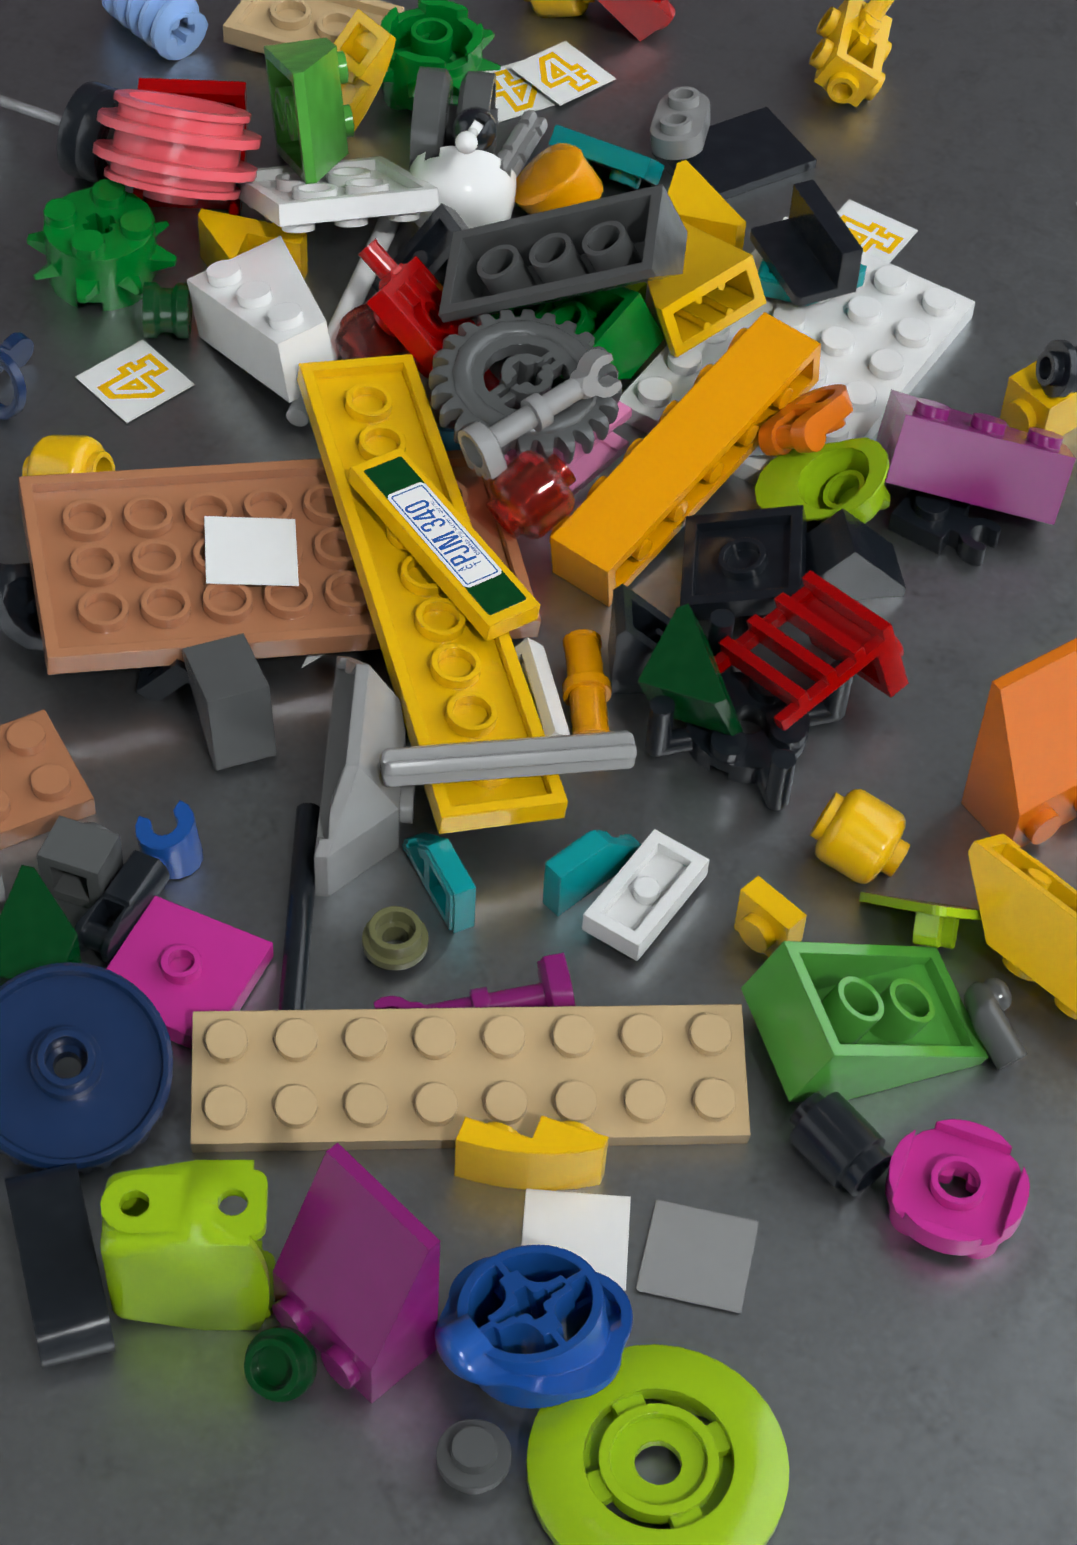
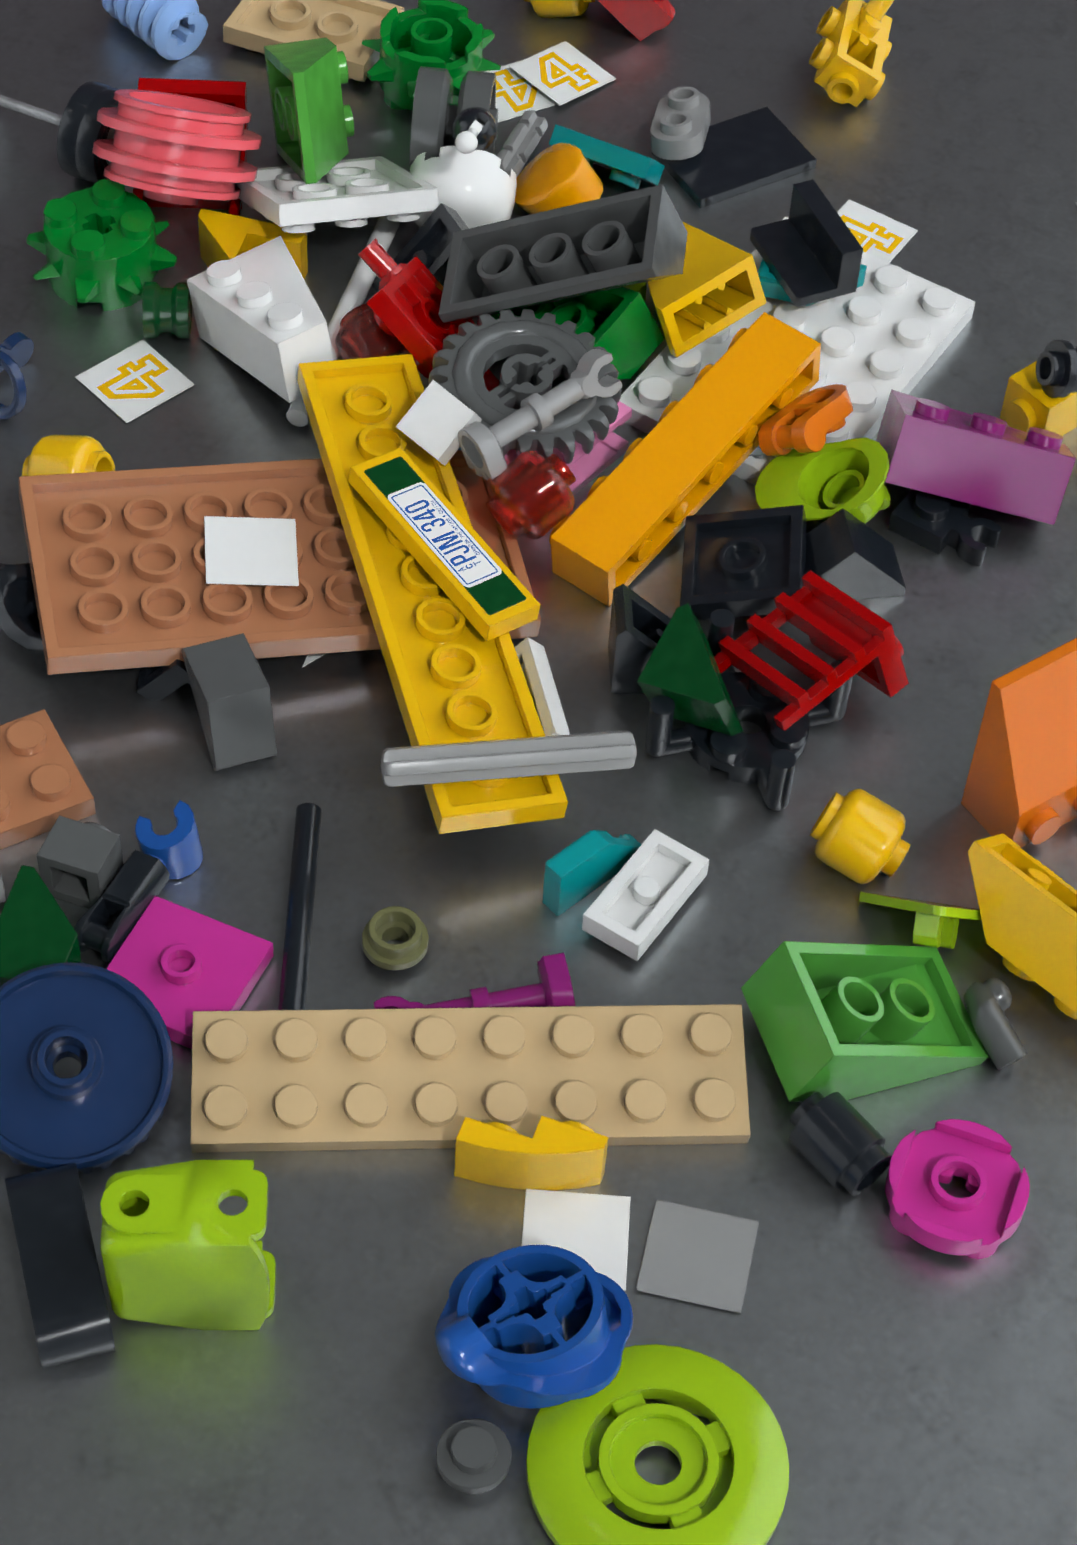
dark green plate [244,1326,317,1402] -> none
magenta slope [272,1142,440,1404] -> none
light grey wedge [314,656,415,897] -> none
yellow slope [333,9,396,132] -> none
teal tile [402,832,476,934] -> none
light orange pin [562,629,612,735] -> none
yellow slope [668,160,746,250] -> none
yellow plate [734,876,807,957] -> none
none -> white tile [396,380,482,466]

